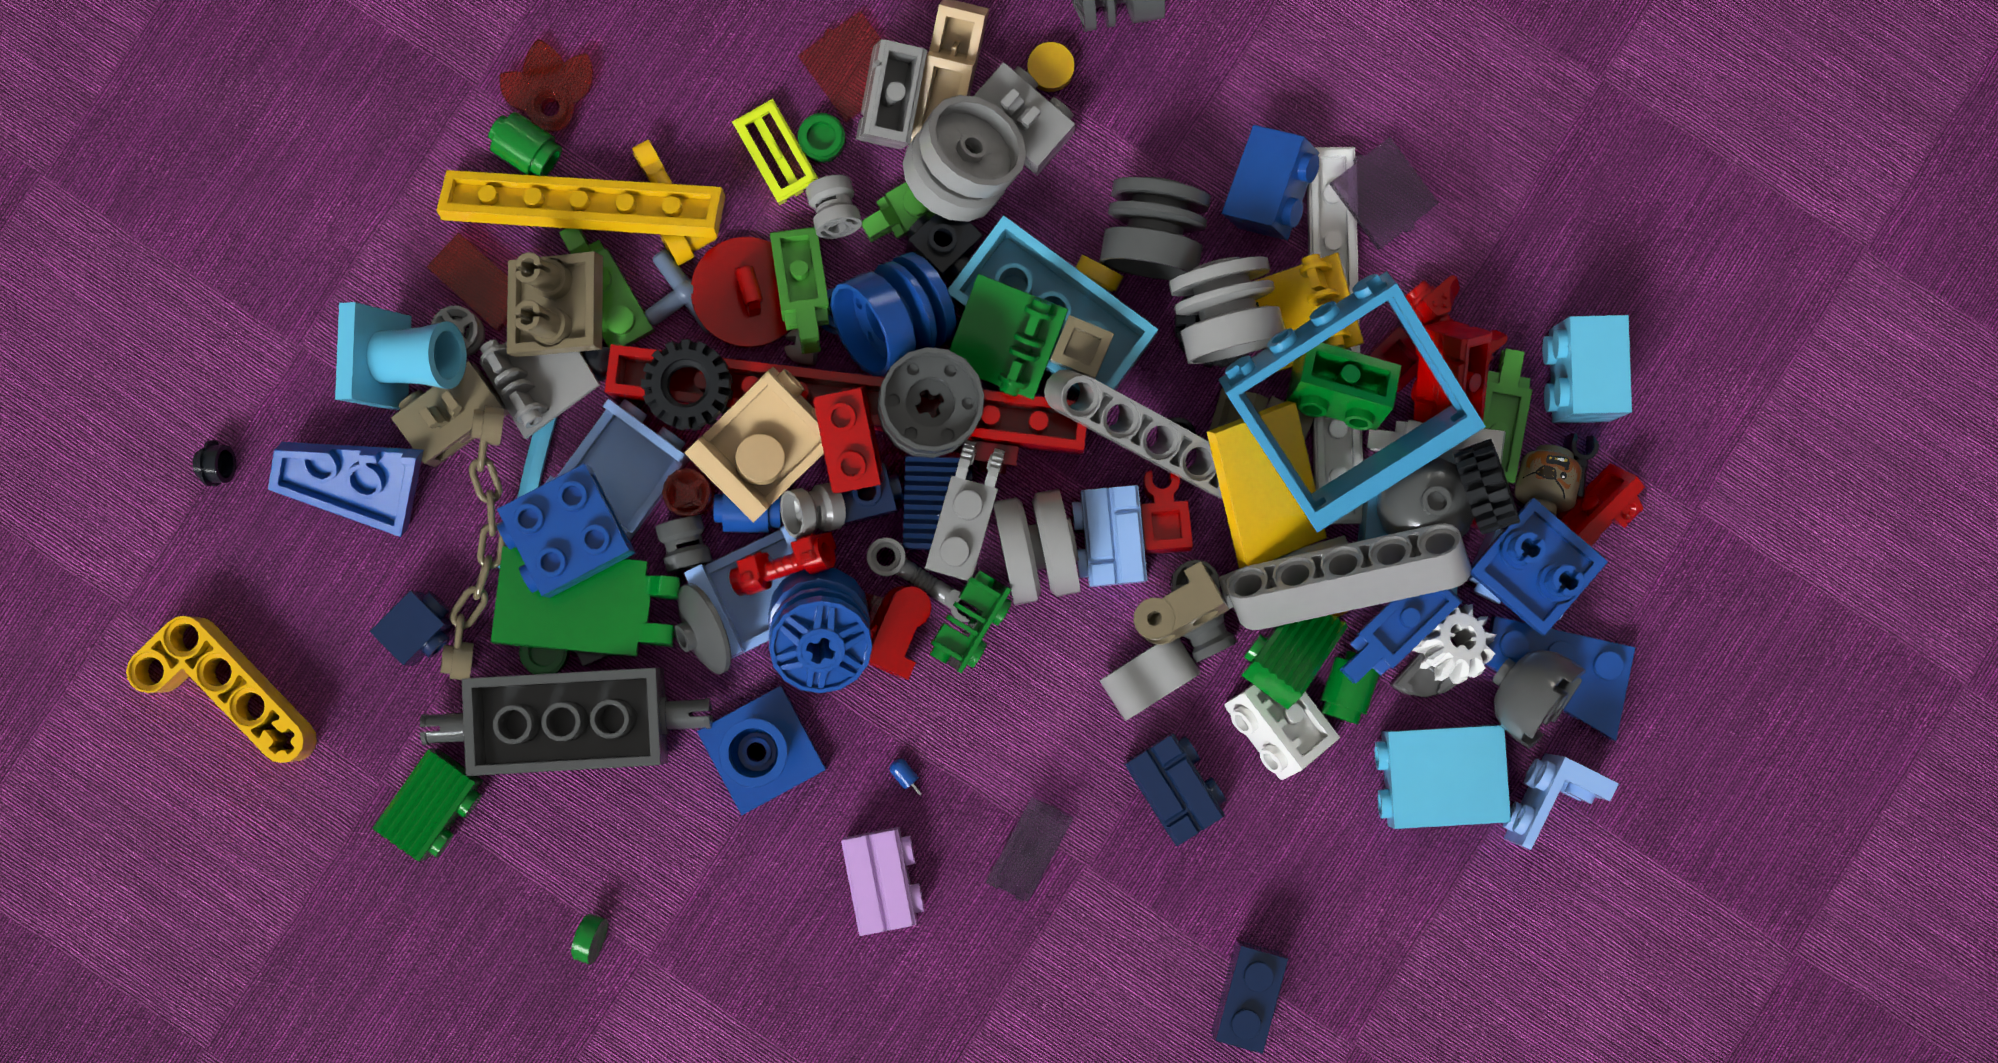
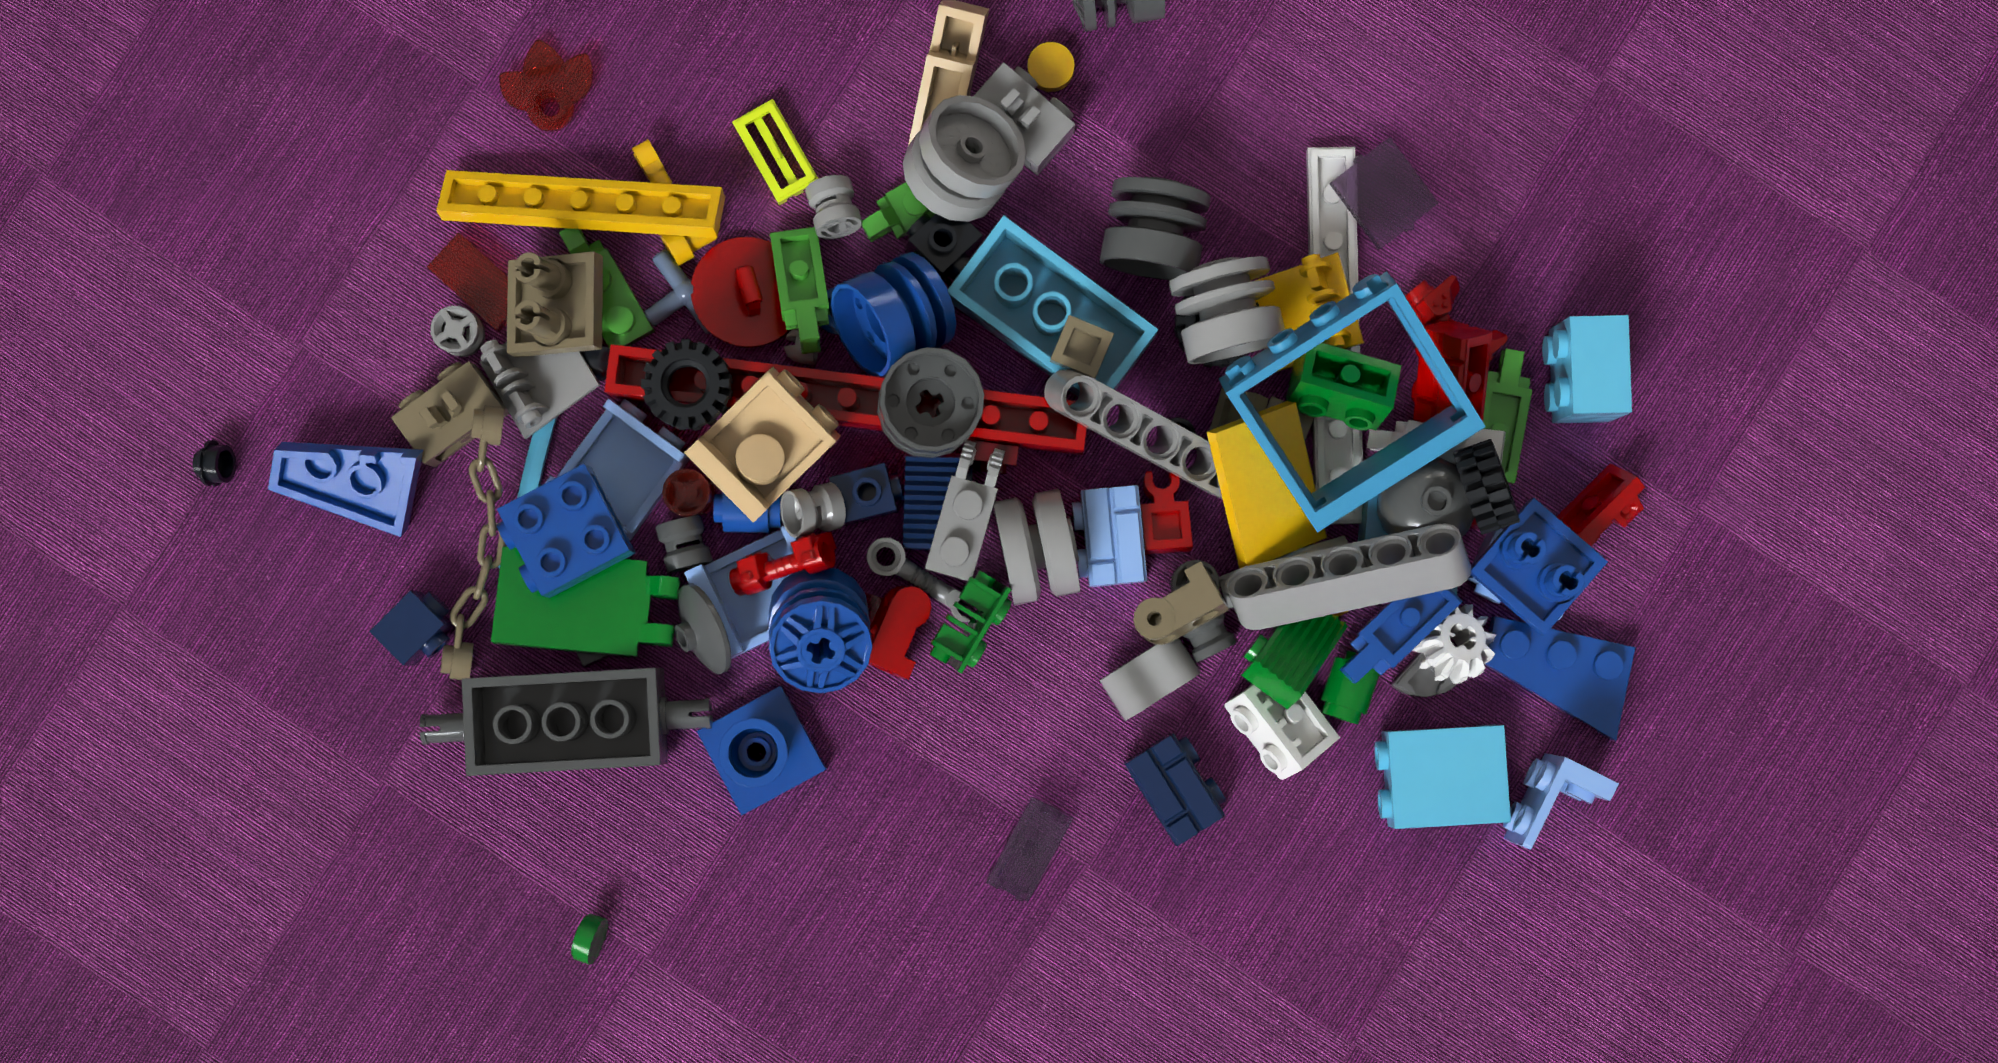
yellow beam [126,616,317,763] -> none
medium azure plant [335,302,467,410] -> none
green brick [372,748,484,862] -> none
green brick [488,112,562,176] -> none
green tile [519,646,570,675] -> none
clear red piece [798,11,881,123] -> none
green tile [798,113,846,163] -> none
red bracket [813,385,885,493] -> none
lavender brick [841,827,925,936] -> none
light grey brick [856,39,927,149] -> none
blue piece [889,758,921,795] -> none
green hinge [949,274,1068,400] -> none
yellow tile [1075,255,1124,292] -> none
dark blue brick [1211,940,1288,1054] -> none
blue brick [1221,125,1319,241] -> none
dark red plate [1366,326,1419,393] -> none
dark grey cylinder [1492,650,1586,748] -> none
dark tan head [1515,444,1582,516] -> none
black hand [1563,433,1599,499] -> none

